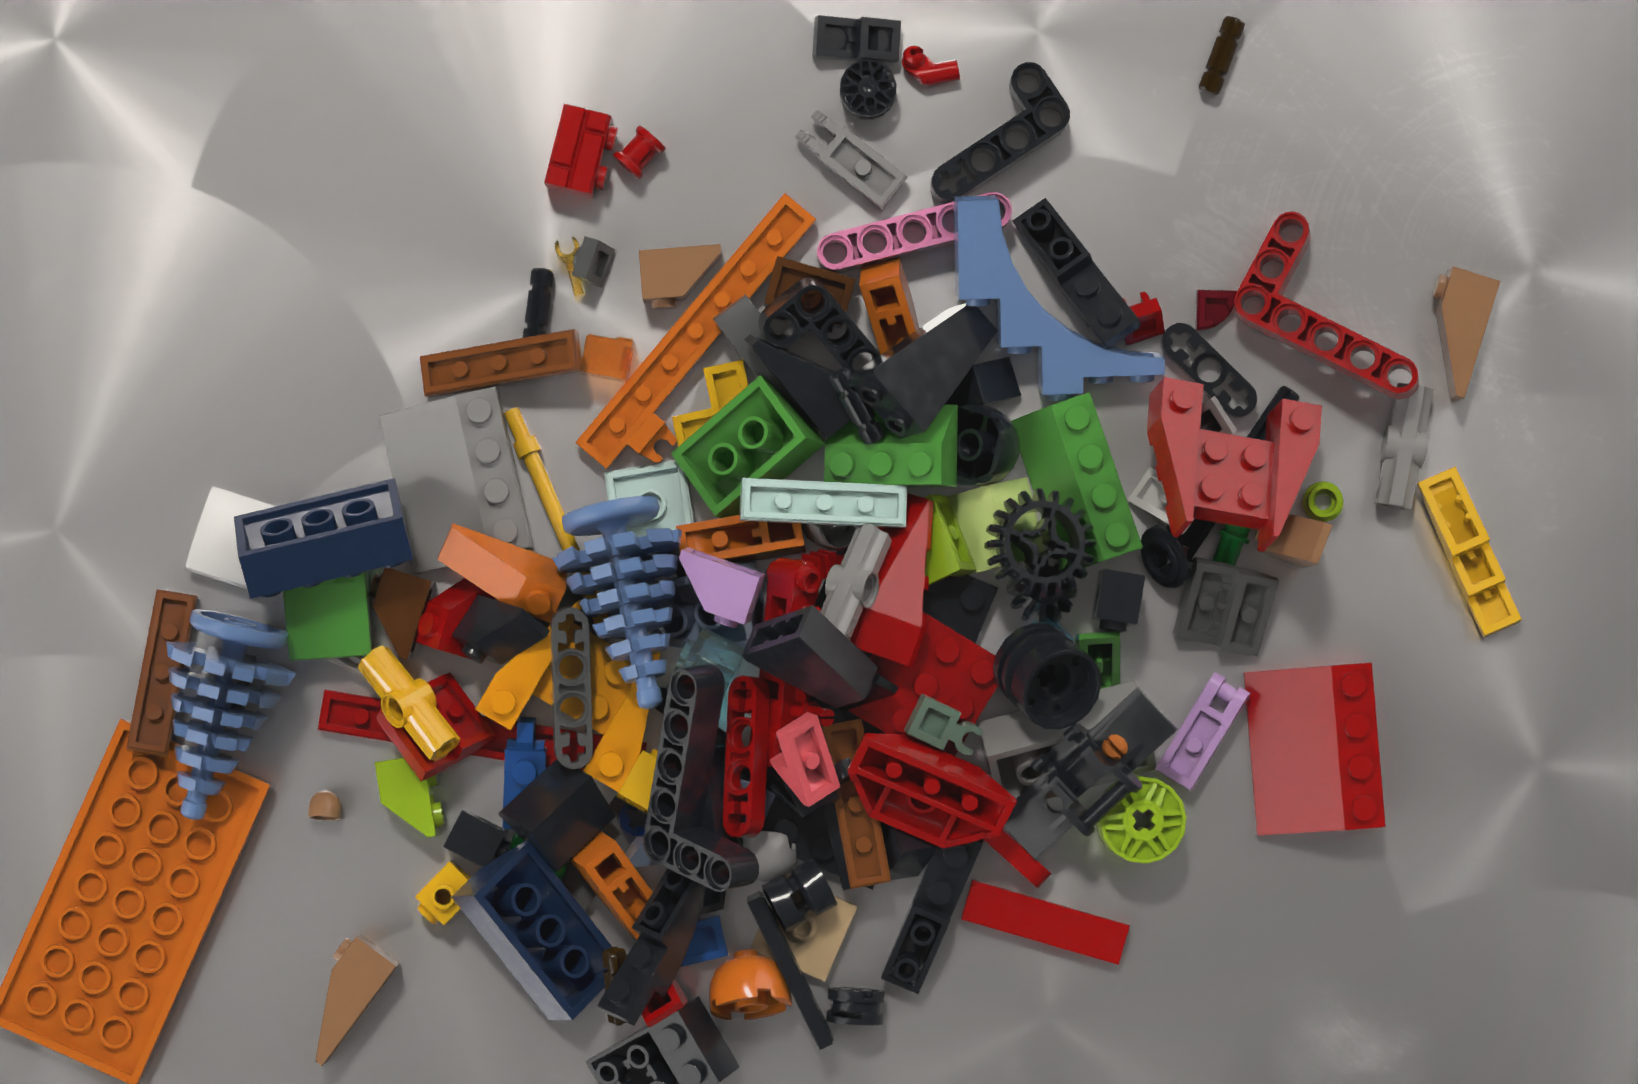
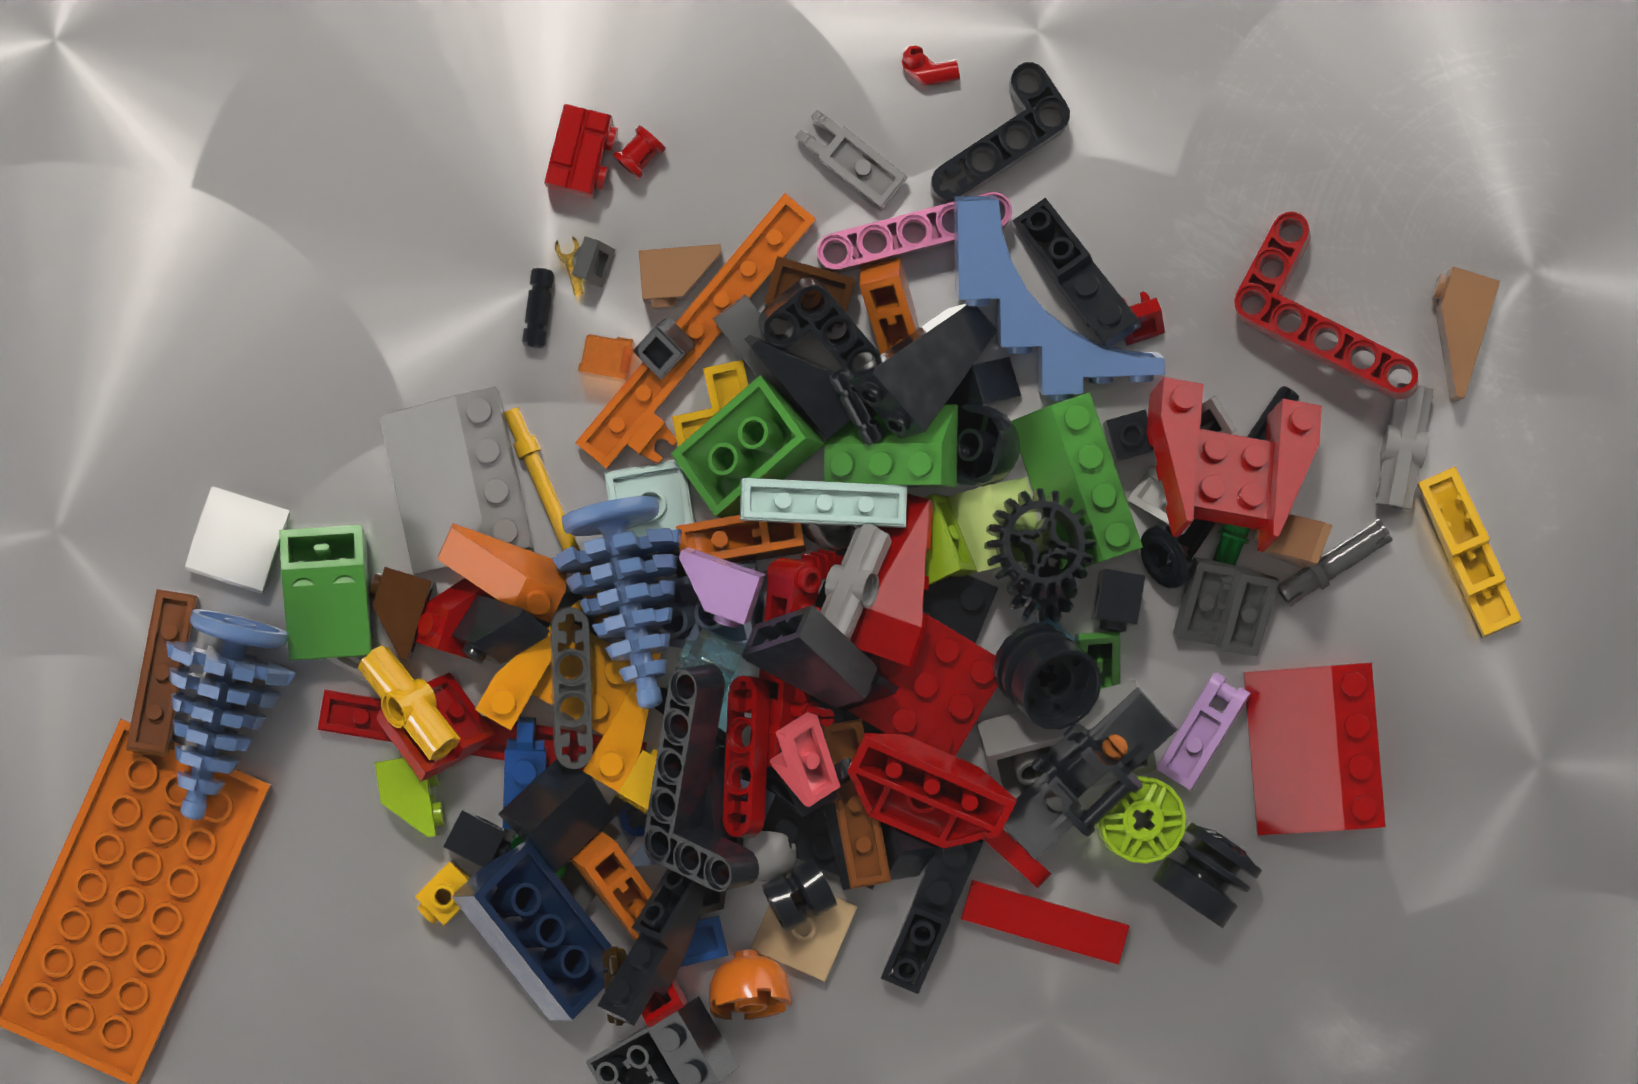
dark blue slope [234,478,413,599] -> none
medium nougat hinge [308,790,342,821] -> none
medium nougat slope [315,934,400,1066] -> none
dark orange tile [420,329,583,398] -> none
black tile [747,891,834,1050] -> none
black slope [812,15,901,62] -> none
black wheel [826,987,885,1025] -> none
black wheel [840,59,897,120] -> none
sand green plate [904,694,983,755] -> none
black beam [1161,323,1257,418] -> none
dark red tile [1195,290,1237,331] -> none
dark brown axle [1199,16,1245,95] -> none
lime plate [1302,481,1344,522] -> none
none -> black slope [633,317,696,380]
none -> black brick [1103,409,1154,463]
none -> black wheel [1151,822,1262,928]
none -> dark grey pin [1277,519,1393,607]

